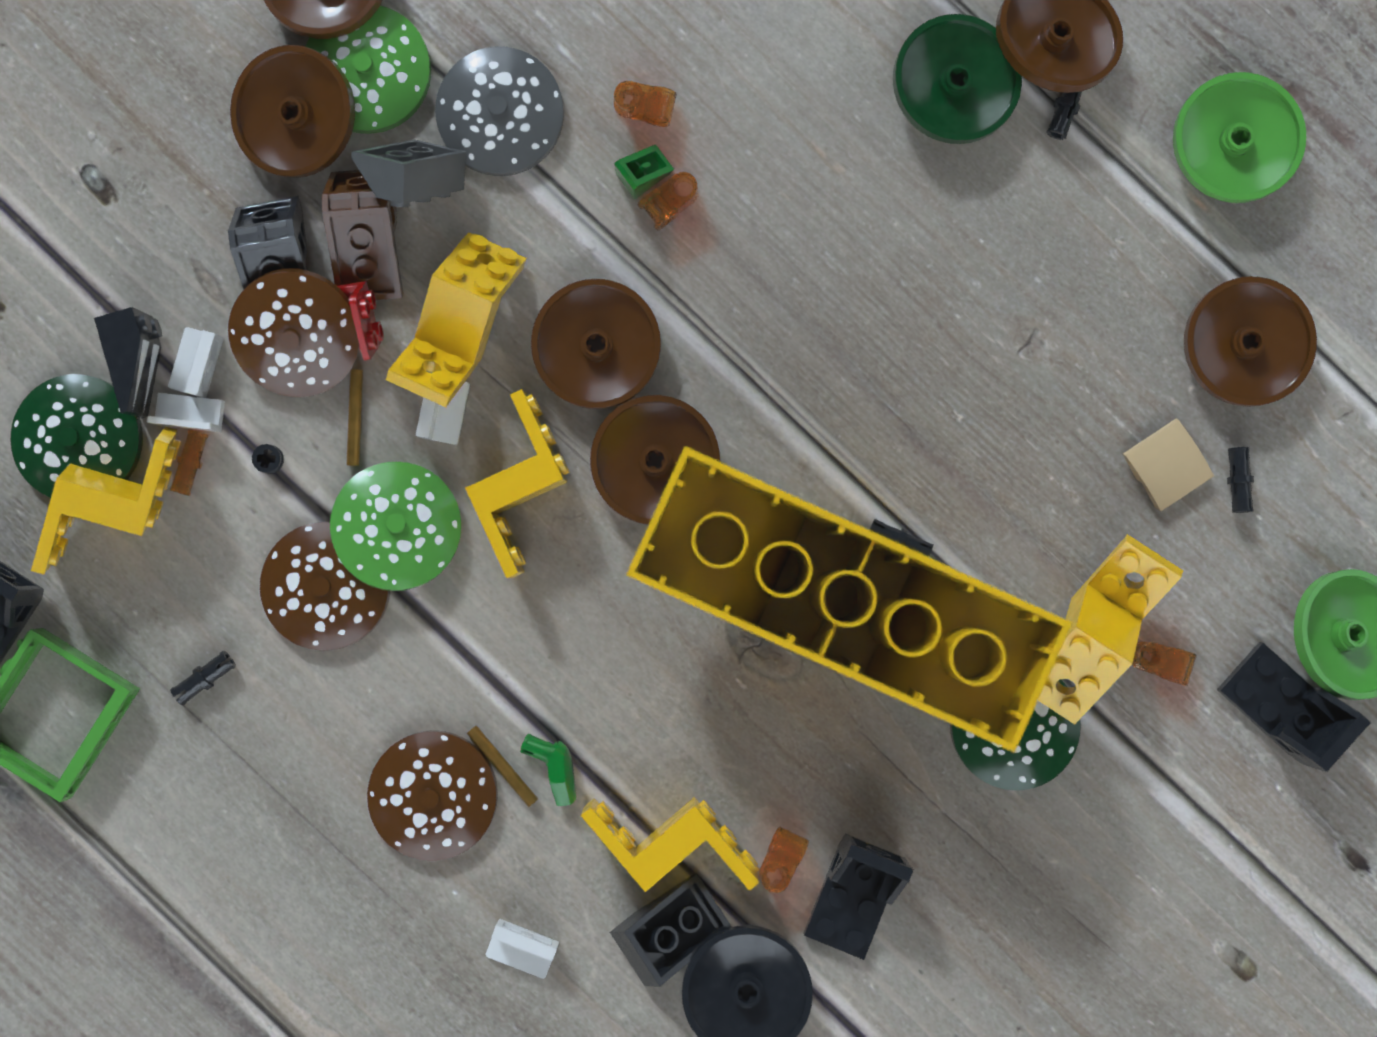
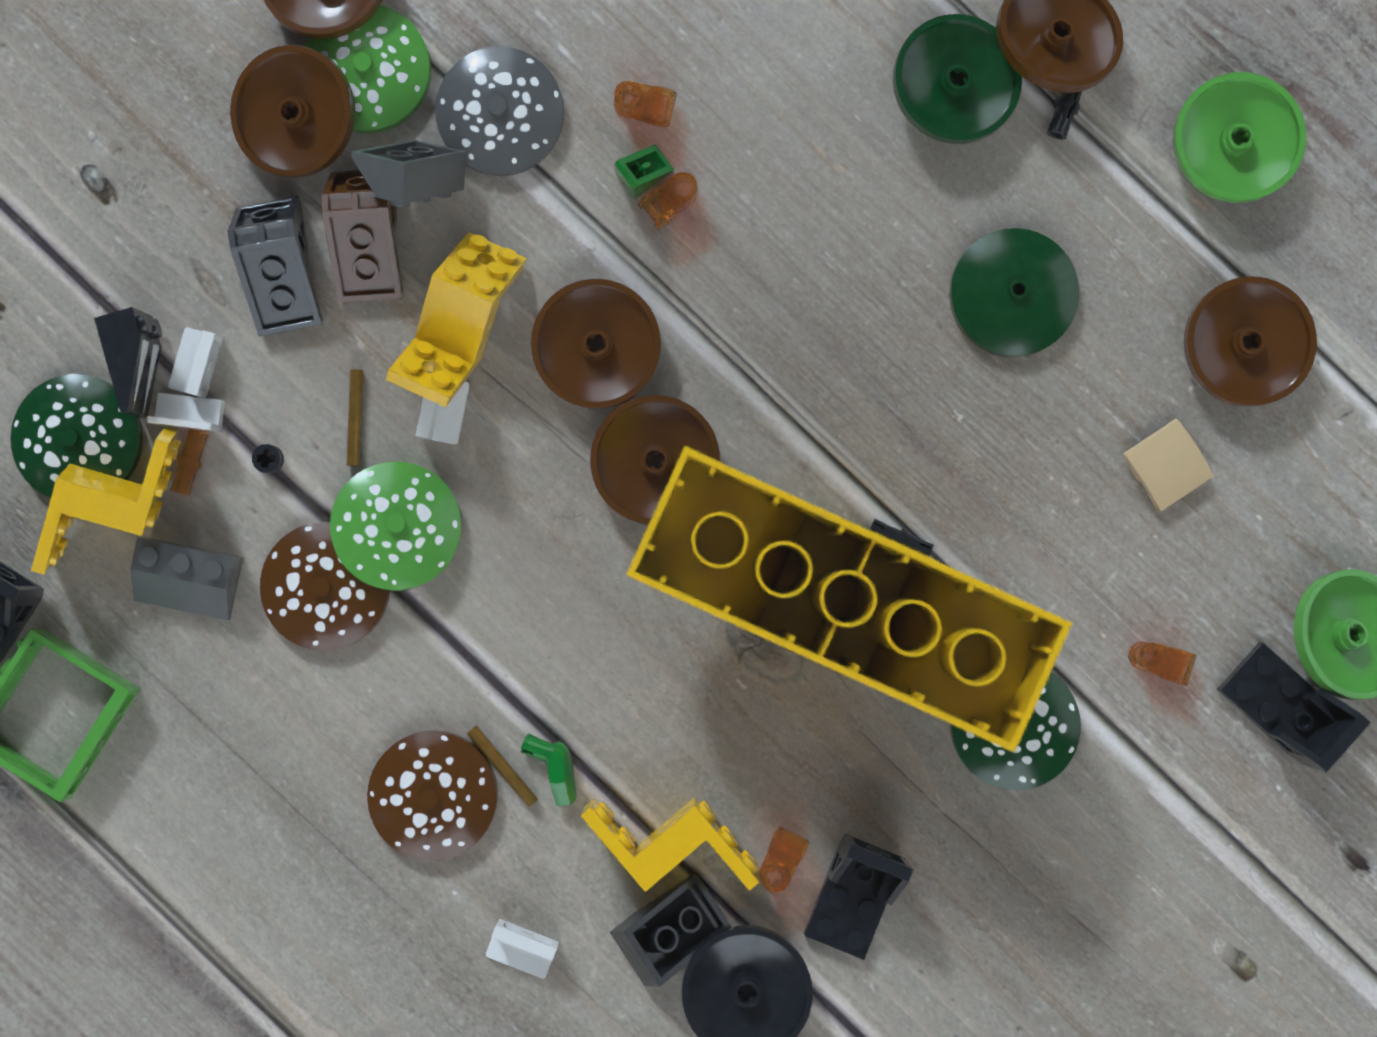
black pin [170,651,236,705] -> none
reddish brown dish [228,269,360,397] -> none
red bracket [338,281,384,361] -> none
yellow bracket [465,389,570,578] -> none
yellow bracket [1038,534,1183,725] -> none
black pin [1227,447,1254,513] -> none
none -> dark grey slope [130,537,243,620]
none -> dark green dish [949,228,1079,357]

